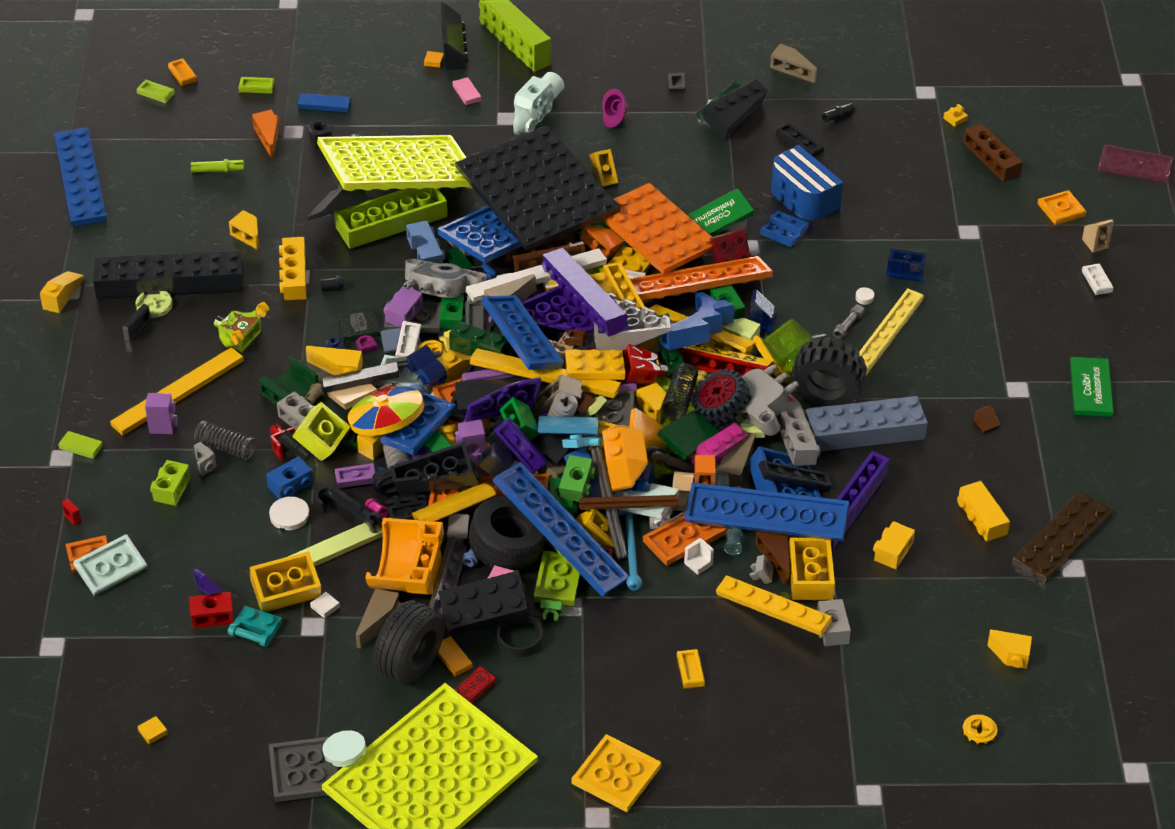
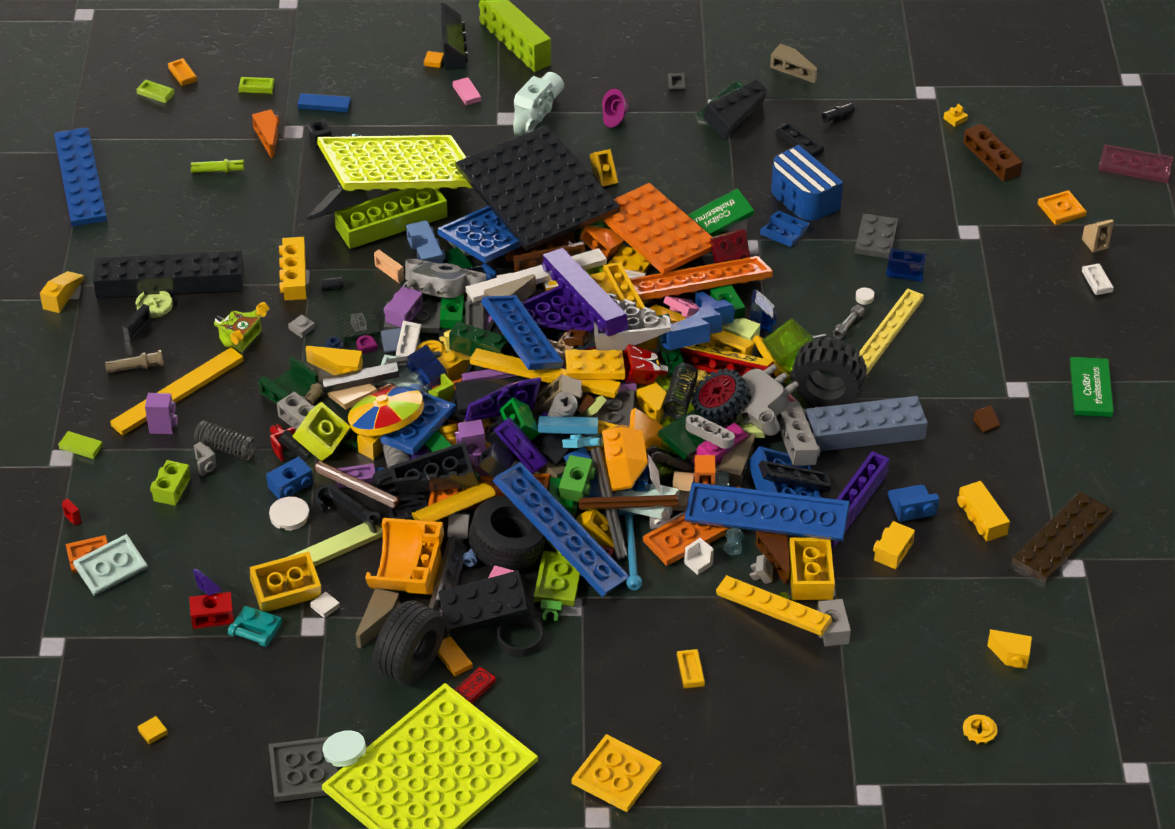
yellow slope [229,210,259,249] -> none
dark pink pin [365,498,388,519] -> none
none -> dark tan pin [105,350,164,374]
none -> light grey plate [288,315,315,338]
none -> axle [314,461,399,508]
none -> light nougat tile [374,250,404,283]
none -> lime panel [428,374,454,402]
none -> white sticker [648,454,661,495]
none -> bright pink wing [663,296,700,318]
none -> light grey beam [685,415,735,448]
none -> dark grey plate [855,213,898,259]
none -> blue bracket [887,485,939,522]

